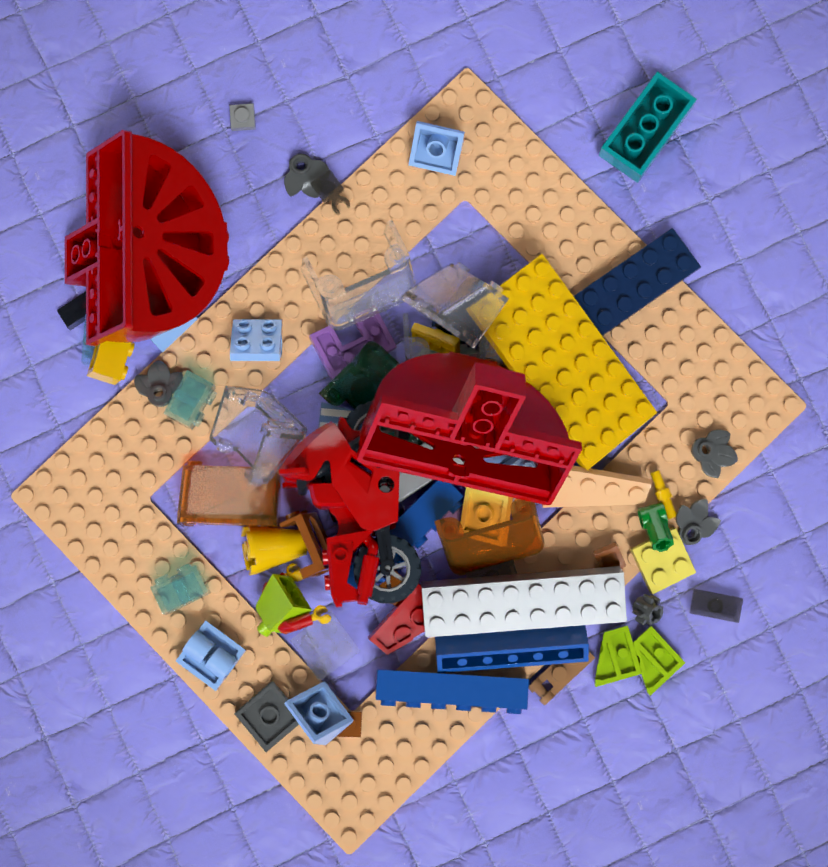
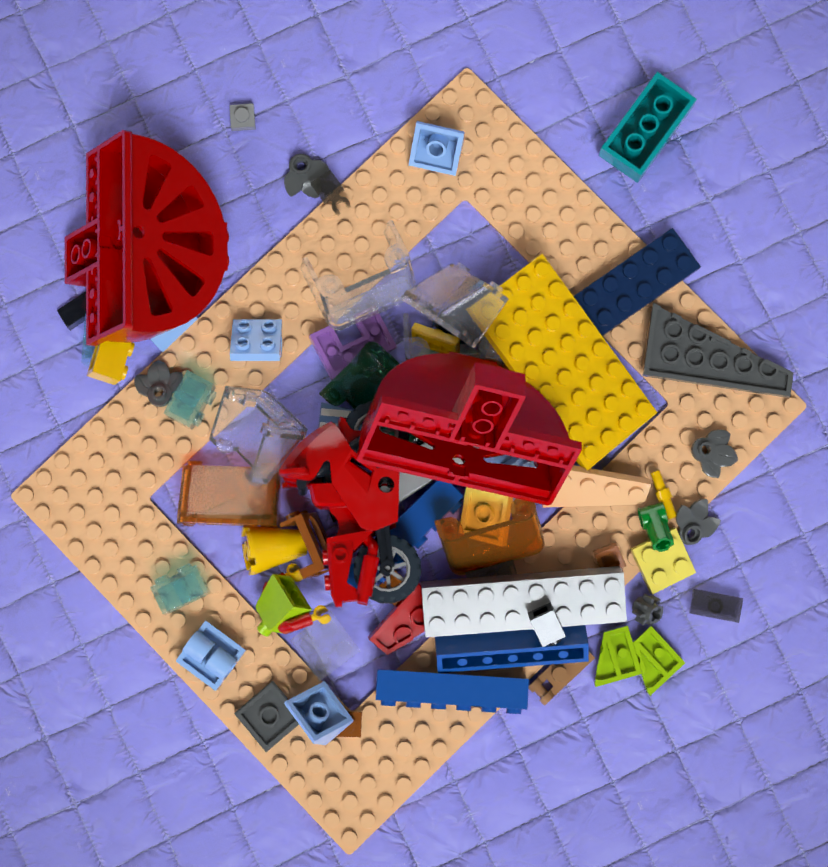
none -> brick [528,602,566,647]
none -> dark grey wing [643,303,794,398]

